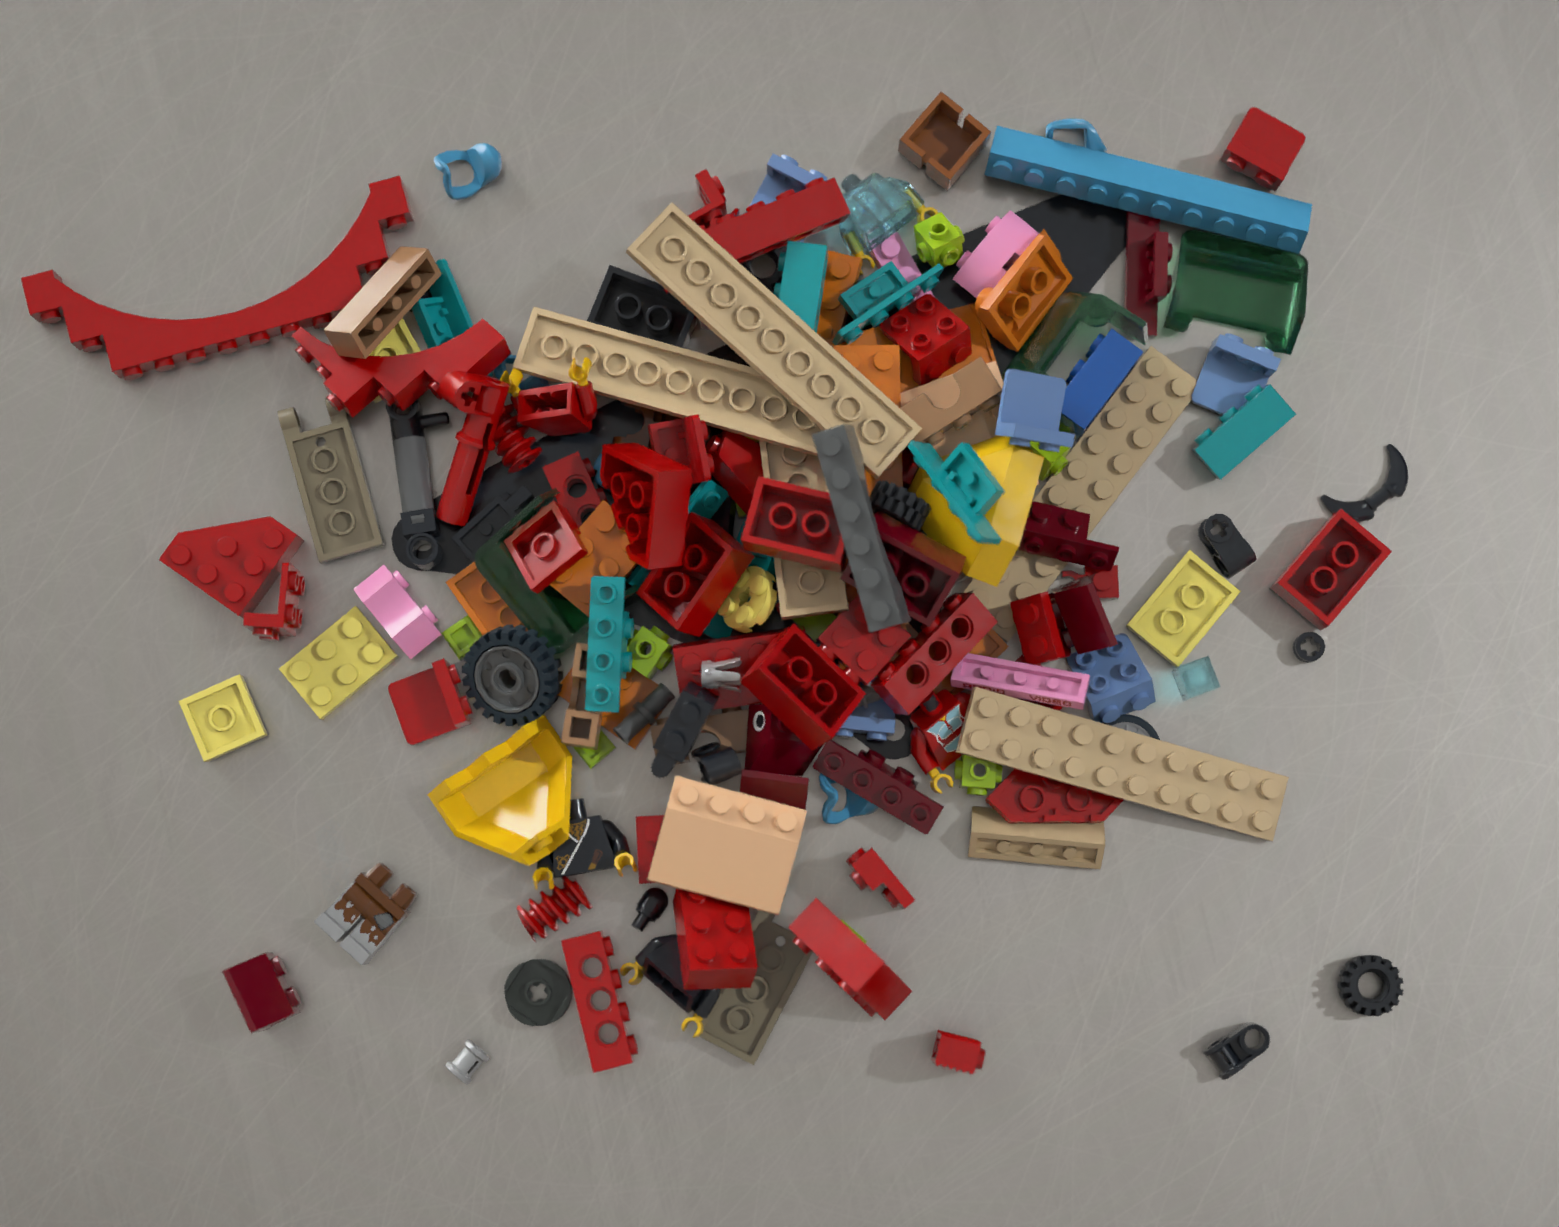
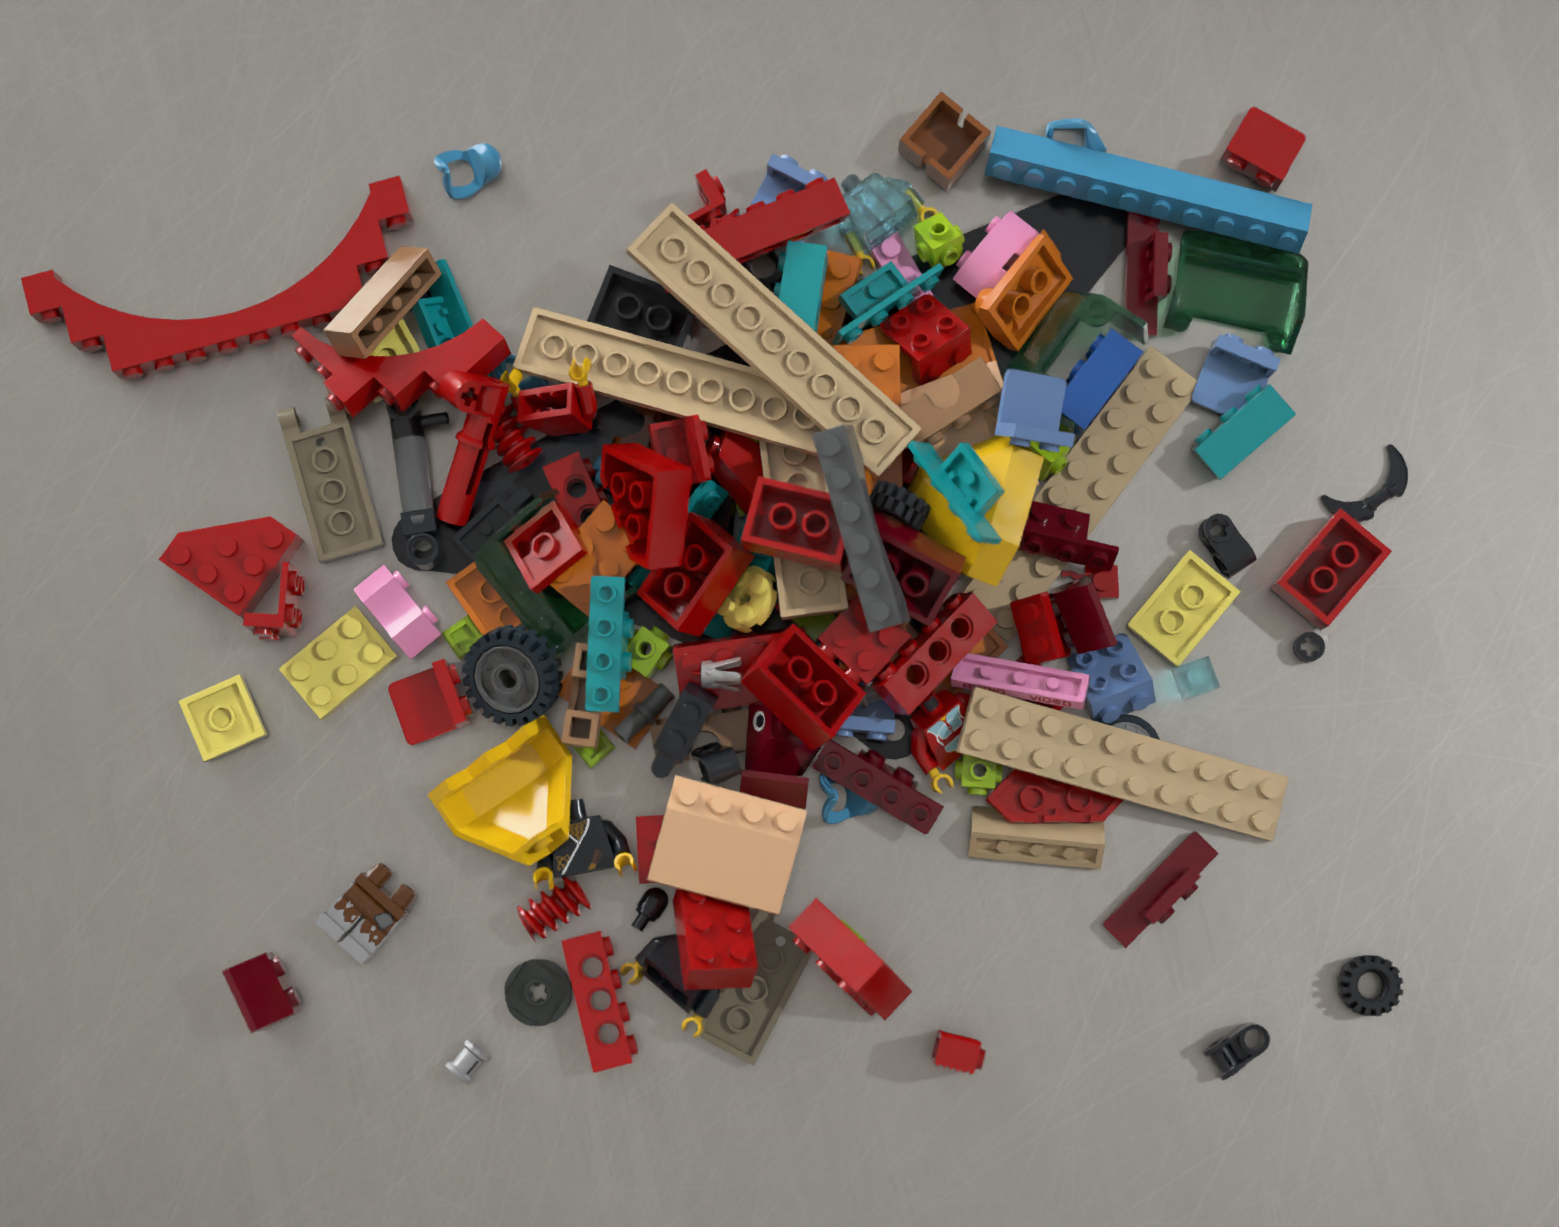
red plate [846,847,915,909] -> none
none -> dark red bracket [1103,831,1219,948]

